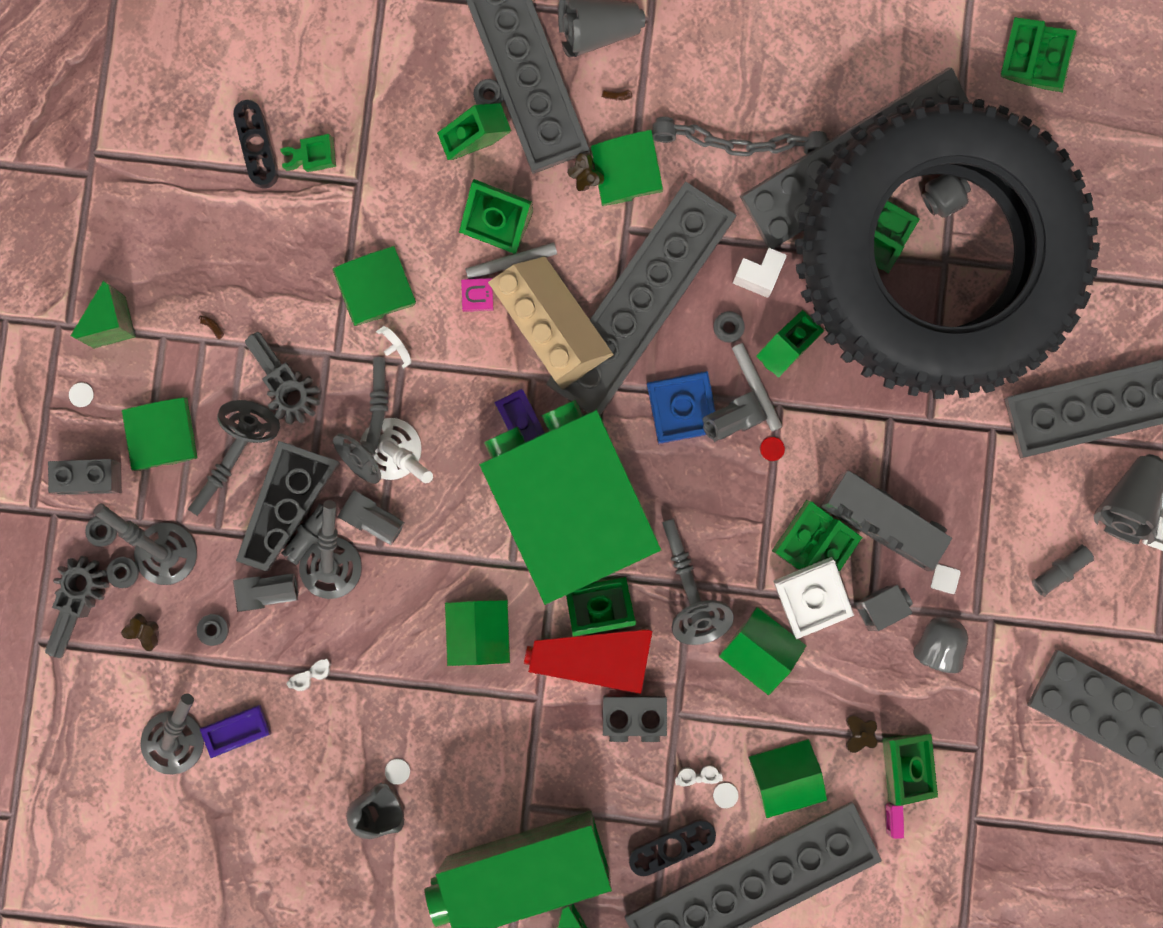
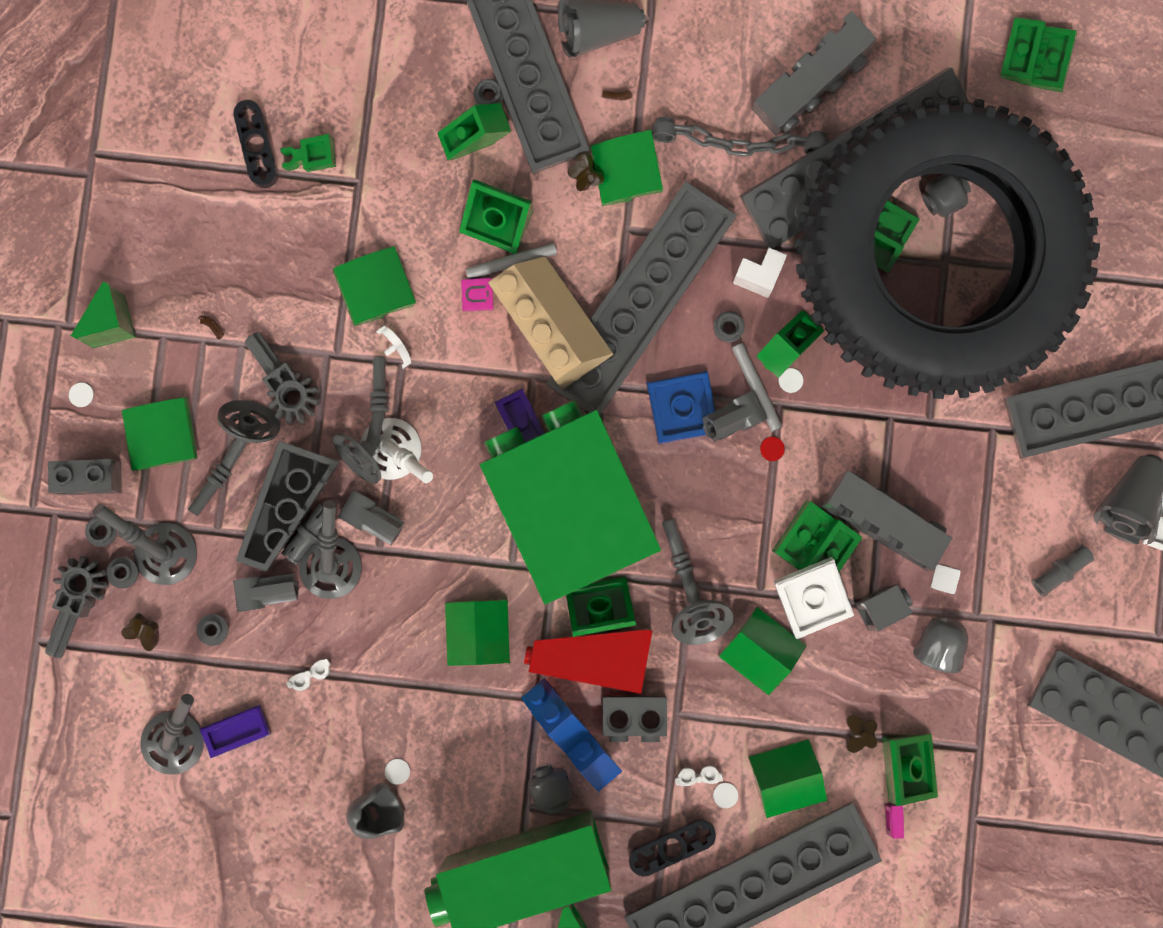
none -> blue arch [521,678,622,792]
none -> dark grey head [528,764,574,814]
none -> dark grey wedge [752,11,877,136]
none -> white sticker [779,368,803,393]

